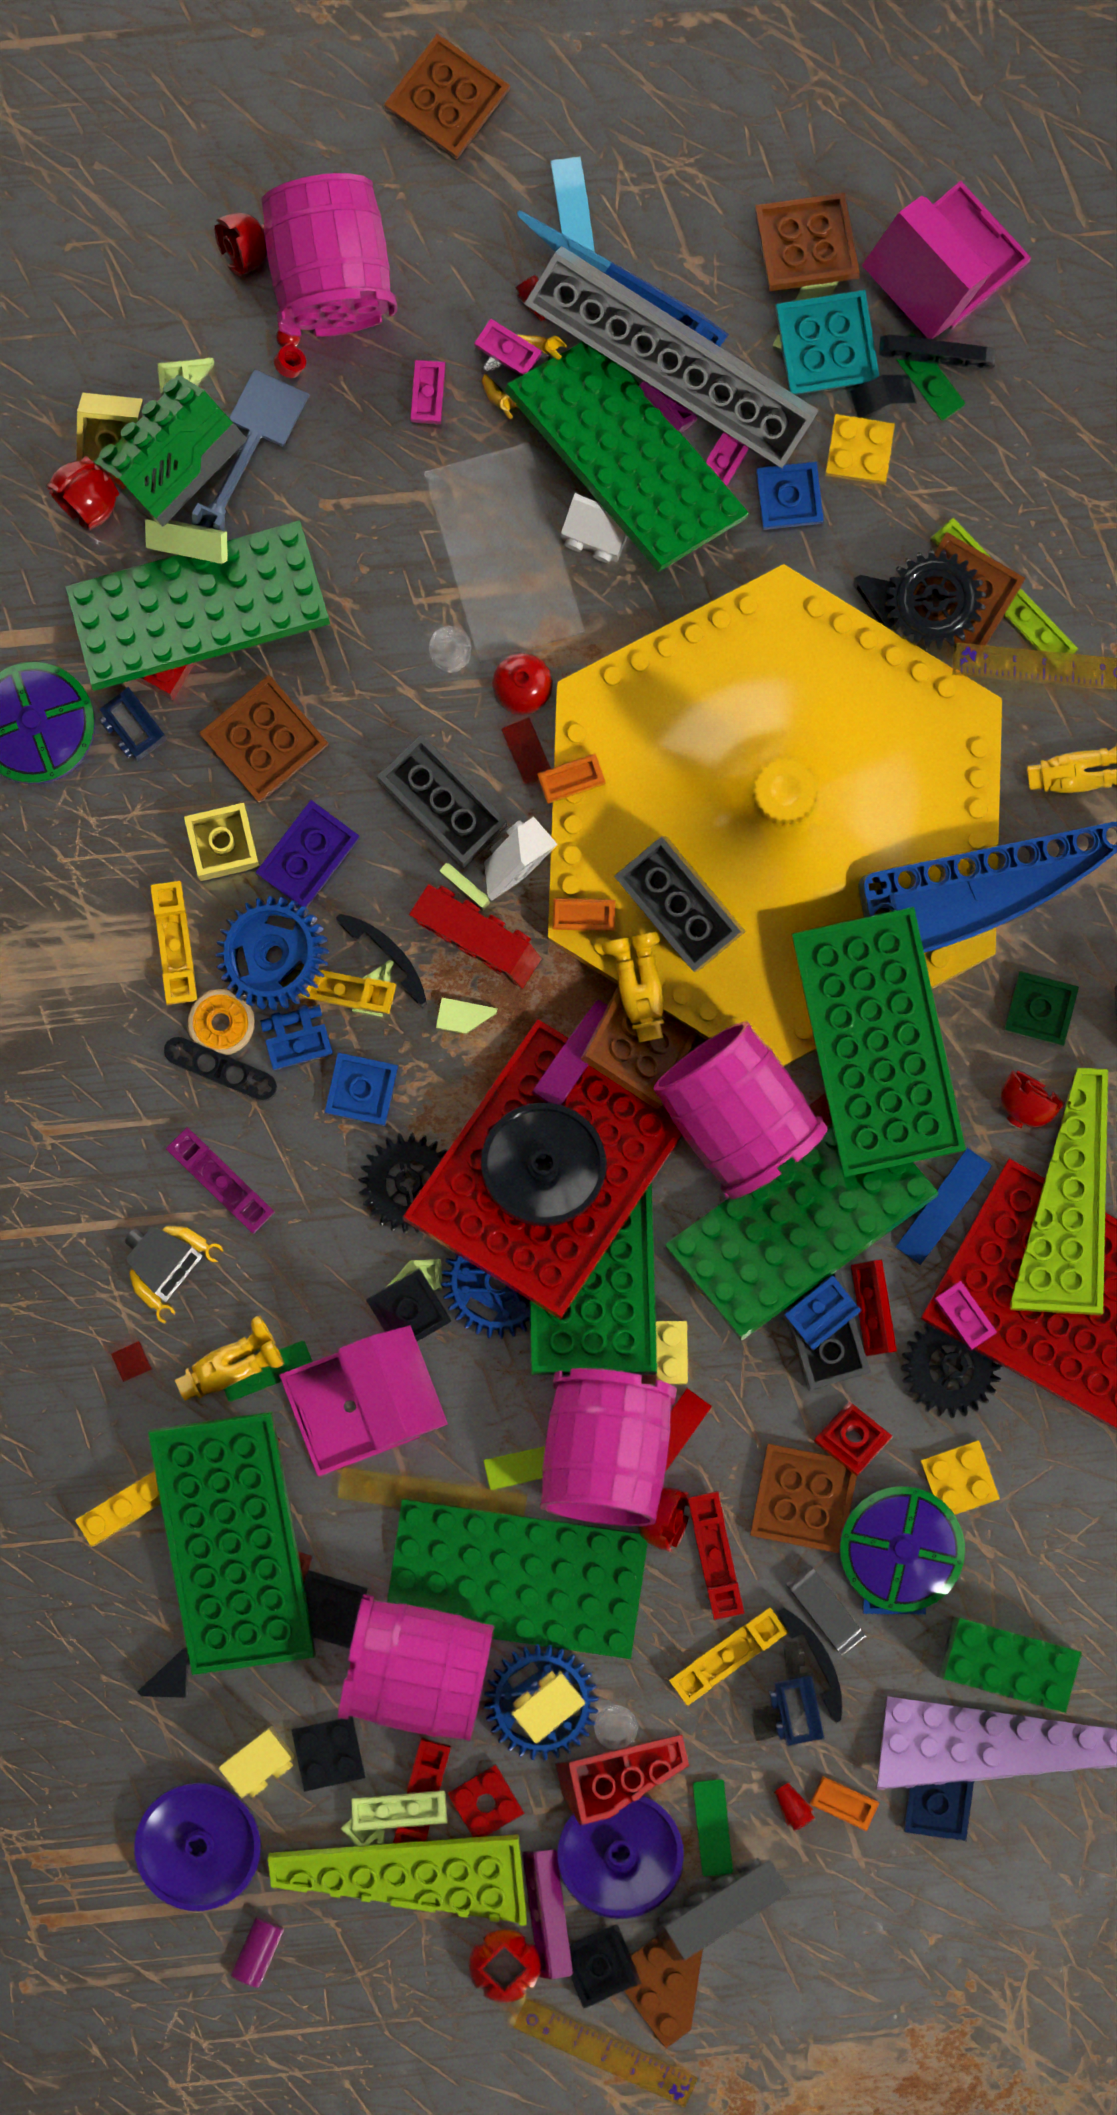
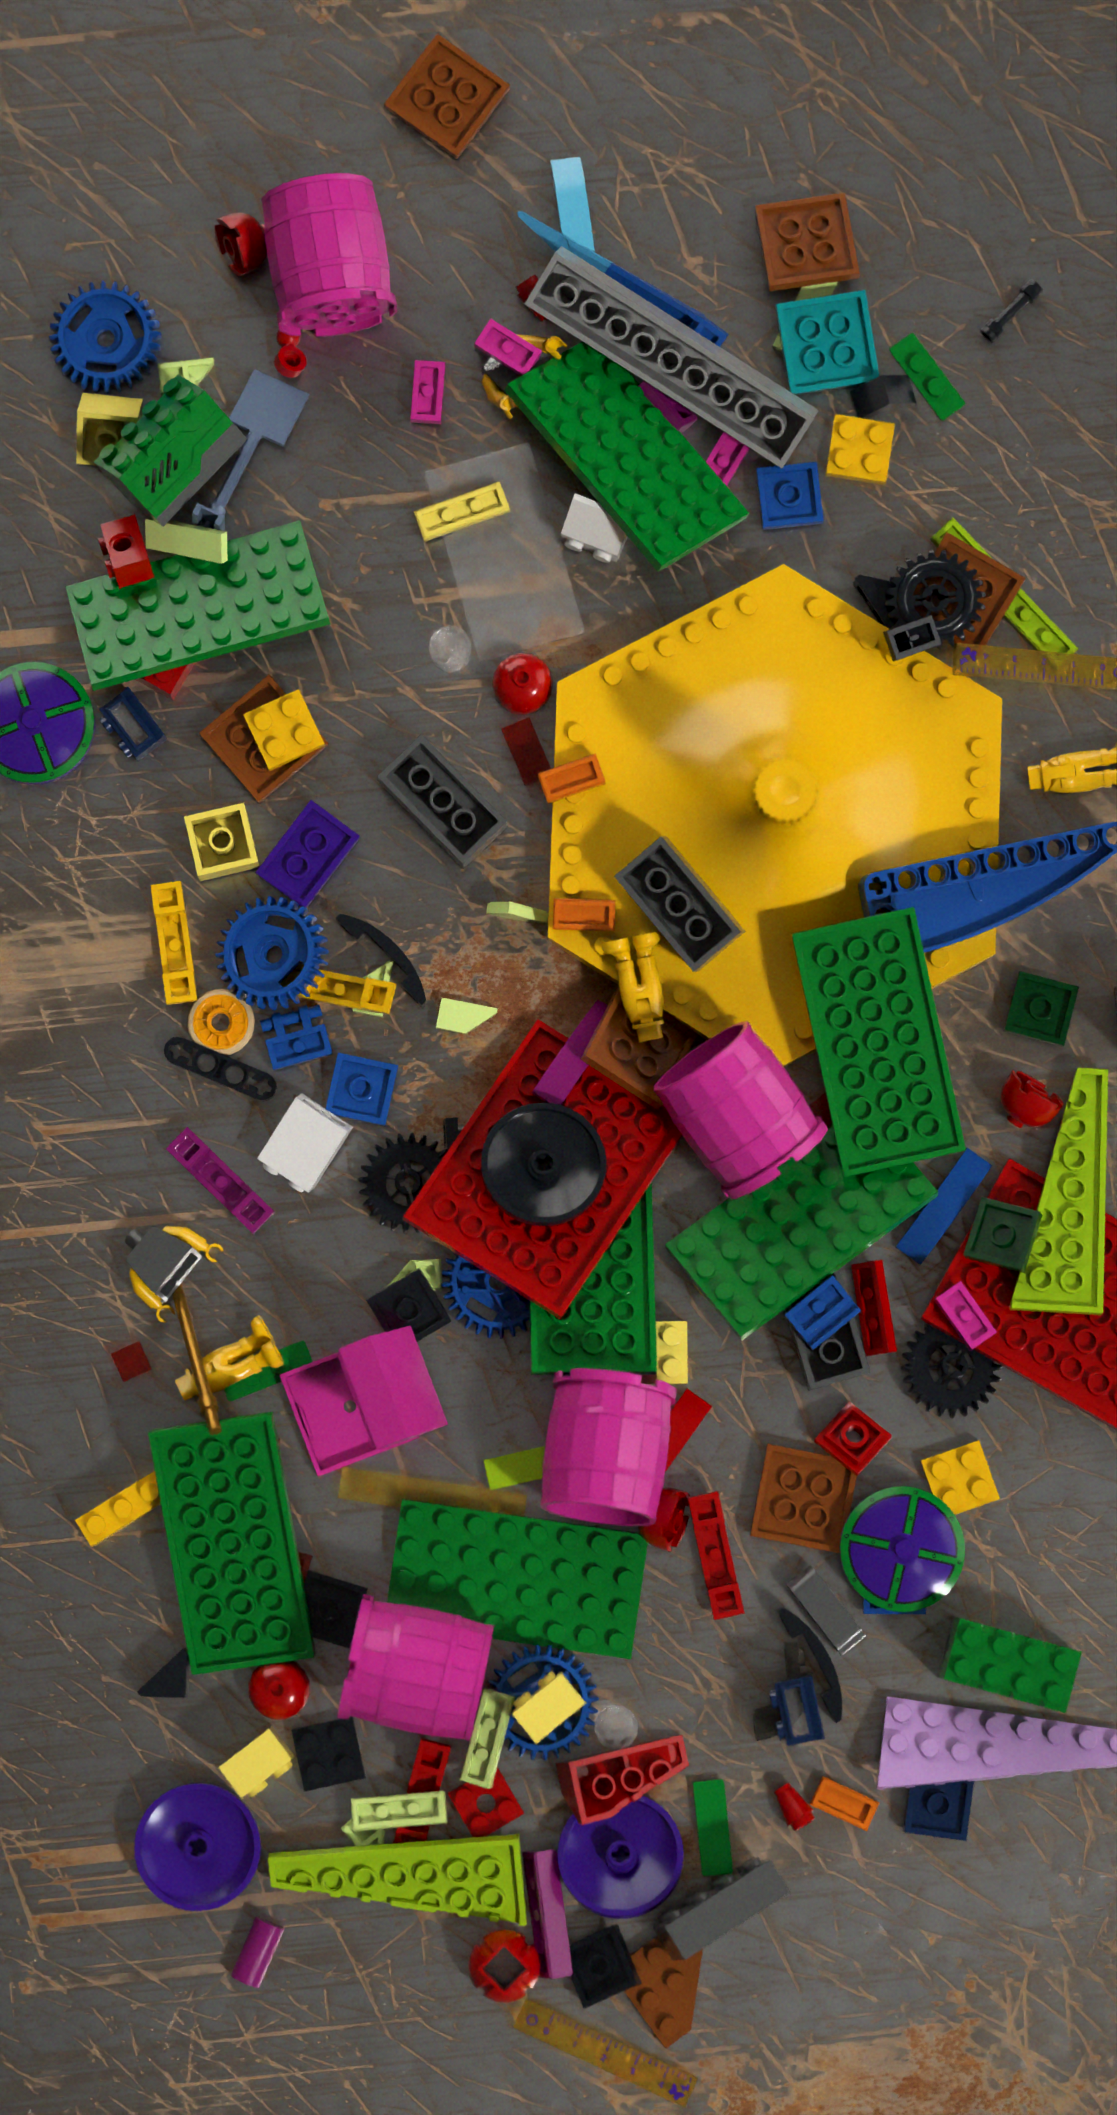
red piece [46,456,119,532] -> none
red wedge [409,884,542,989] -> none
yellowish green tile [439,863,489,912] -> none
white slope [484,817,558,901] -> none
yellow slope [669,1607,789,1706] -> none
dark pink container [861,181,1031,340] -> none
black beam [879,335,996,370] -> none
none -> blue gear [49,280,162,394]
none -> red brick [98,514,155,588]
none -> pearl gold bar [172,1283,222,1435]
none -> yellow plate [243,689,325,771]
none -> red cylinder [248,1661,310,1720]
none -> white brick [257,1093,353,1193]
none -> light yellow tile [414,481,510,542]
none -> black plate [443,1117,464,1150]
none -> yellowish green tile [460,1688,515,1789]
none -> yellowish green tile [486,901,548,924]
none -> black slope [883,615,942,662]
none -> dark green plate [963,1197,1042,1273]
none -> black bar [980,279,1043,343]

